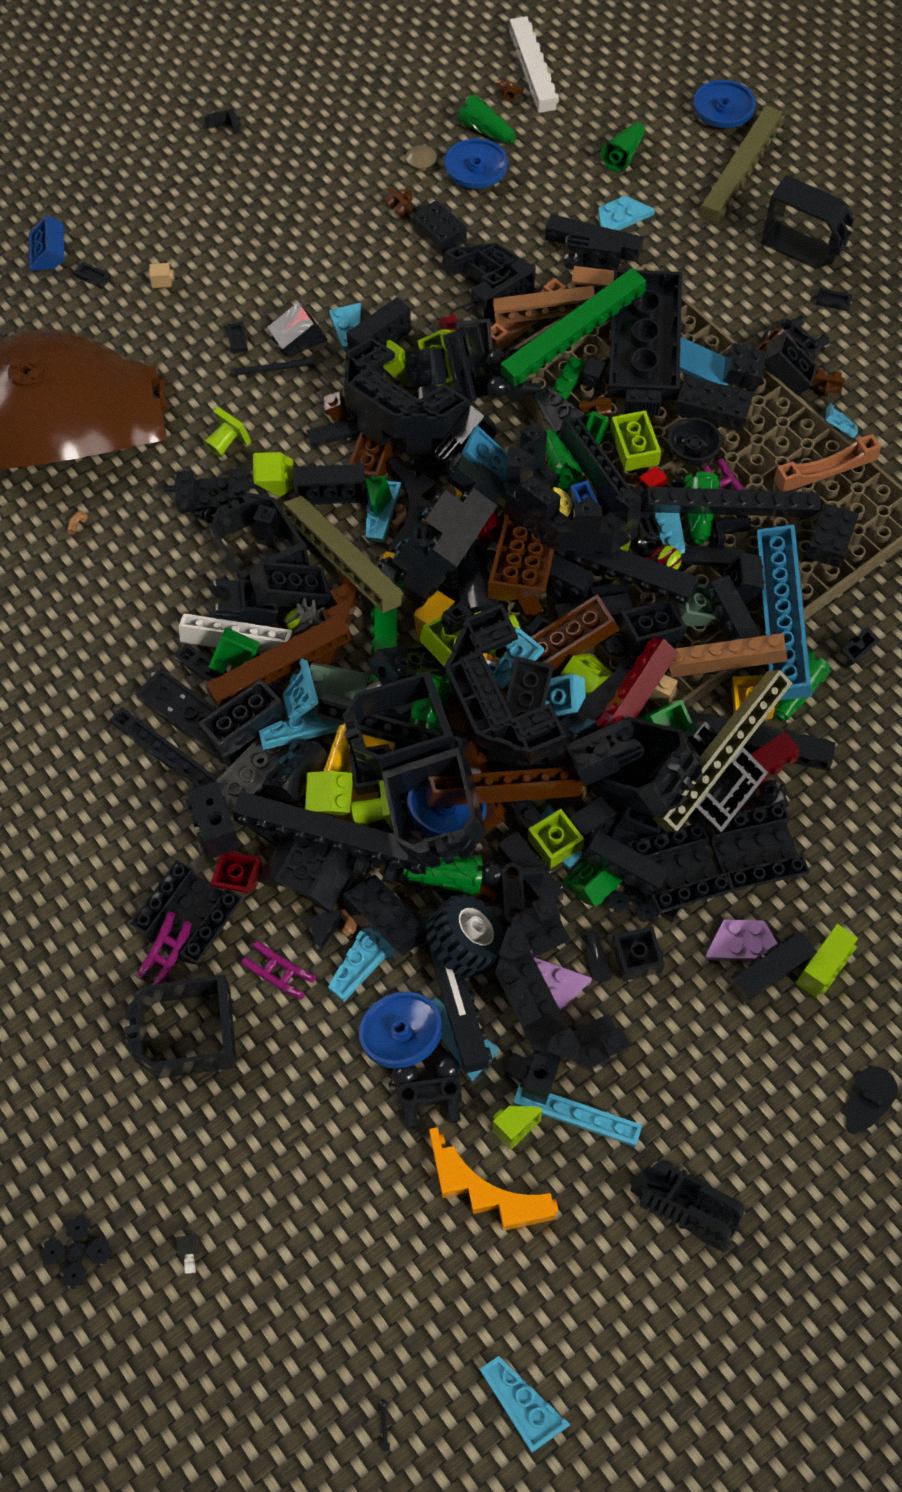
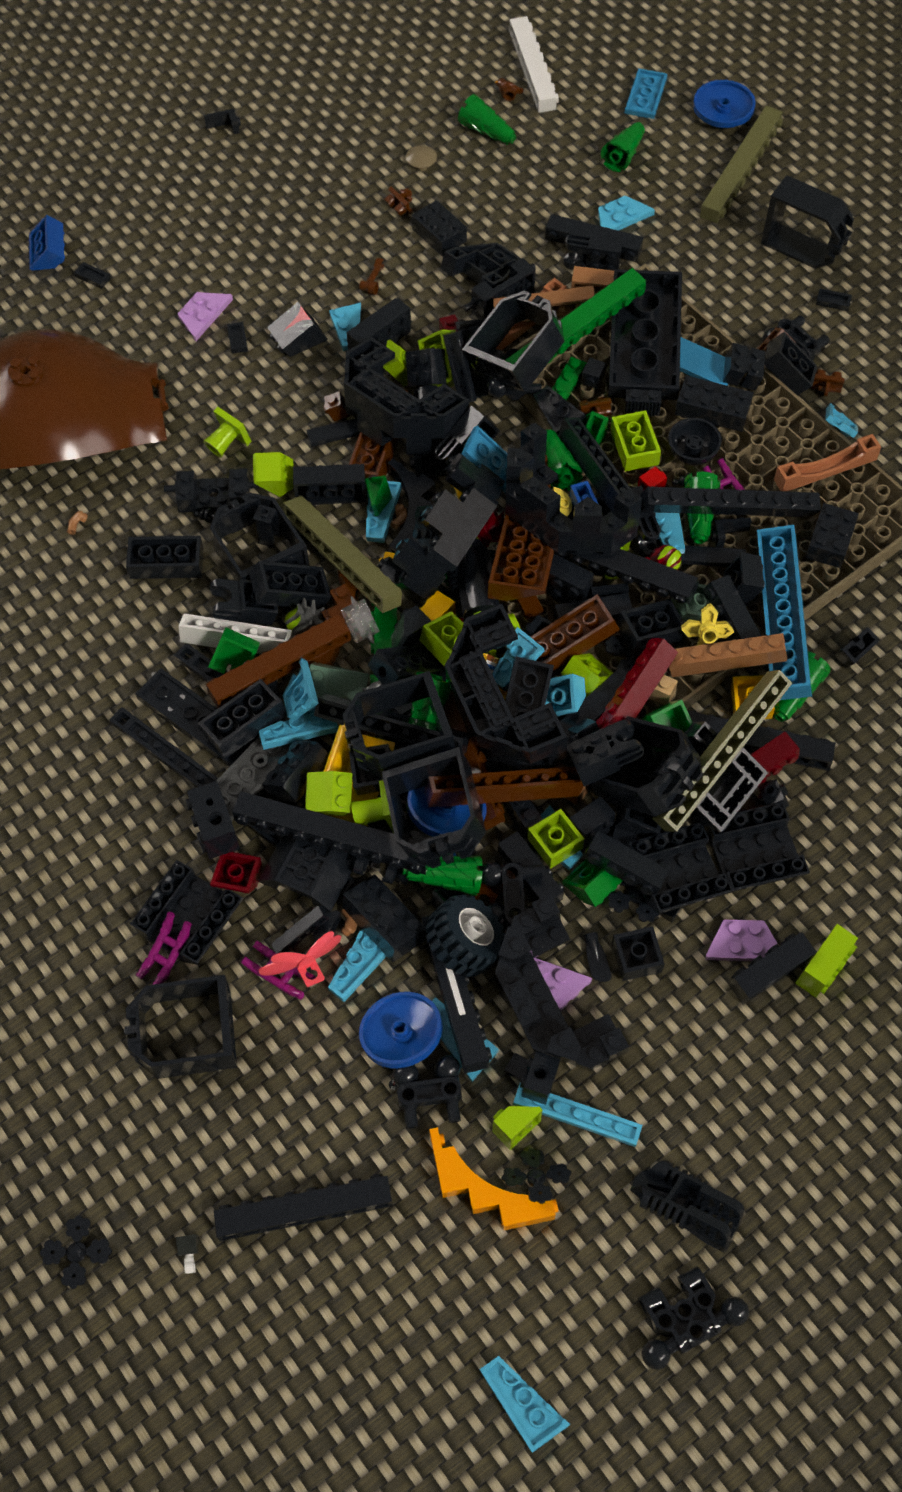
tan brick [149,263,175,288] -> none
black bar [233,357,315,378] -> none
black hinge [378,1399,390,1451] -> none
black window [440,601,473,635] -> none
blue dish [445,138,508,188] -> none
black shield [846,1067,898,1134] -> none
none -> black brick [126,535,204,579]
none -> lavender wing [177,292,233,341]
none -> black brick [213,1174,393,1242]
none -> coral piece [259,931,342,987]
none -> black piece [271,906,330,954]
none -> clear brick [341,596,380,644]
none -> reddish brown brick [359,258,385,295]
none -> black slope [391,606,431,647]
none -> black container [462,291,565,392]
none -> black plant [501,1148,571,1204]
none -> dark azure tile [624,68,668,119]
none -> black connector [638,1266,749,1370]
none -> light yellow plant [681,603,734,645]

